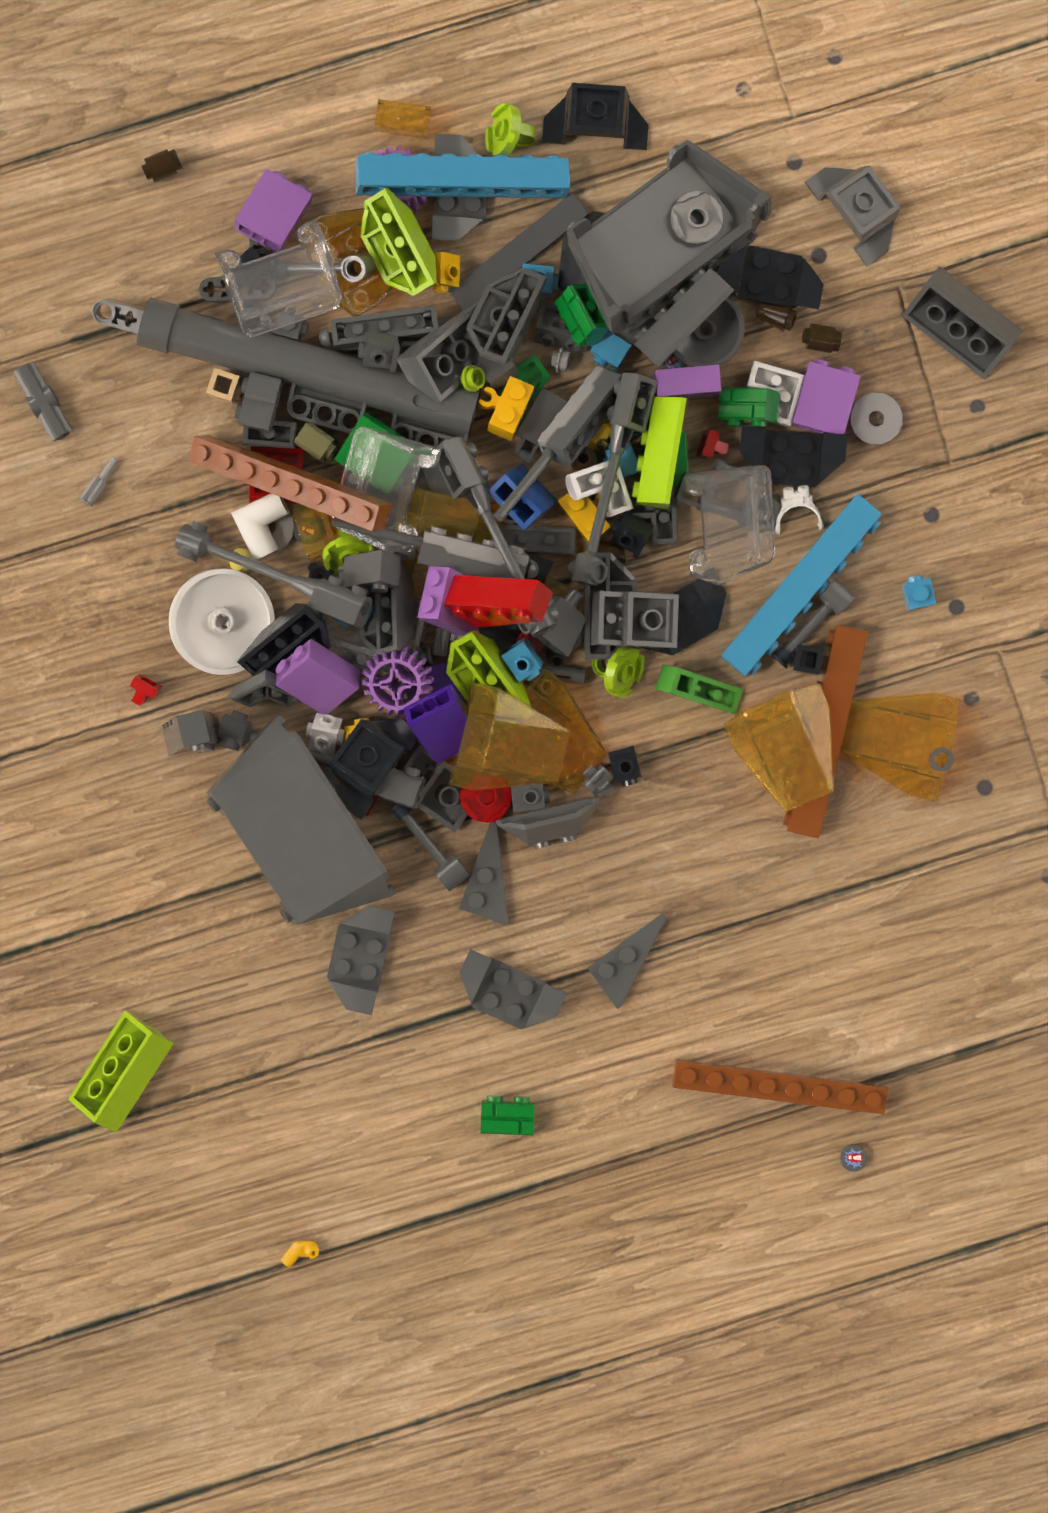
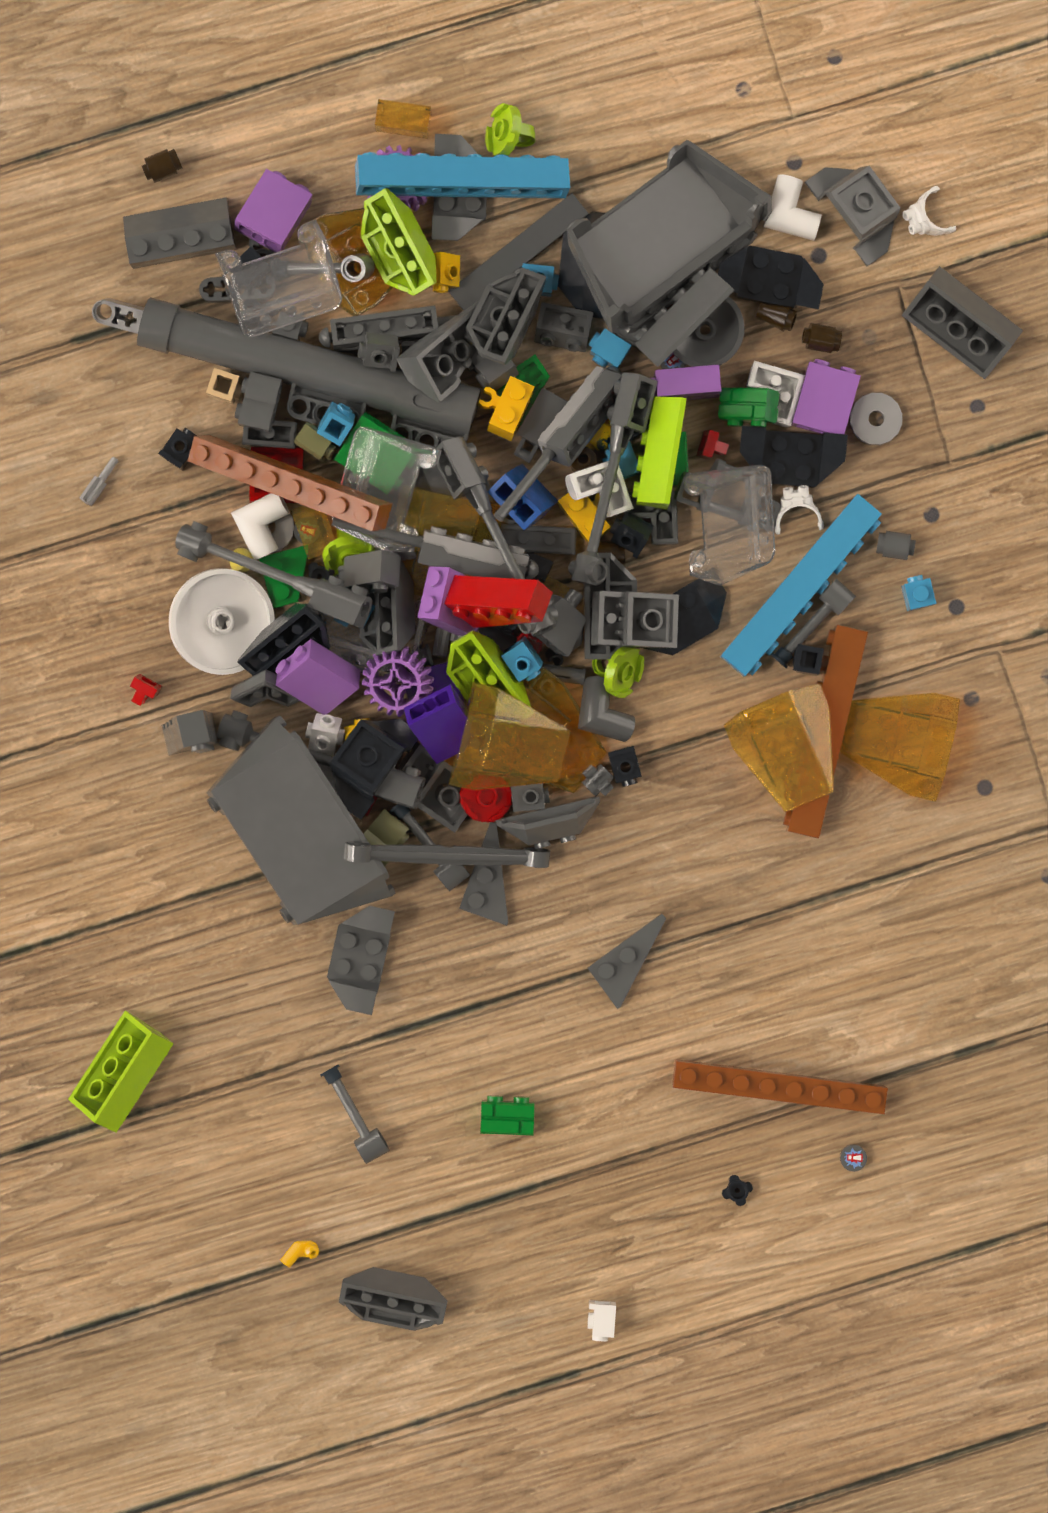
dark grey piece [13,361,72,442] -> none
dark grey piece [460,949,567,1029] -> none
lime plate [461,365,485,392] -> none
black piece [542,83,649,150] -> none
light grey plate [551,347,571,373] -> none
green brick [555,283,609,347] -> none
bright green slope [655,664,743,714] -> none
light grey tile [670,191,724,245] -> none
dark grey bush [929,748,954,772] -> none
none -> dark grey slope [123,197,237,269]
none -> black brick [158,428,197,471]
none -> green wing [259,545,309,609]
none -> dark azure brick [317,402,355,446]
none -> dark grey piece [320,1064,390,1164]
none -> dark grey wedge [339,1267,448,1331]
none -> dark grey piece [344,841,550,868]
none -> olive brick [364,809,410,867]
none -> dark grey brick [578,676,635,742]
none -> white brick [588,1300,616,1341]
none -> black plate [722,1175,753,1206]
none -> white brick [764,175,822,241]
none -> dark grey brick [876,531,916,560]
none -> white helmet [903,186,956,236]

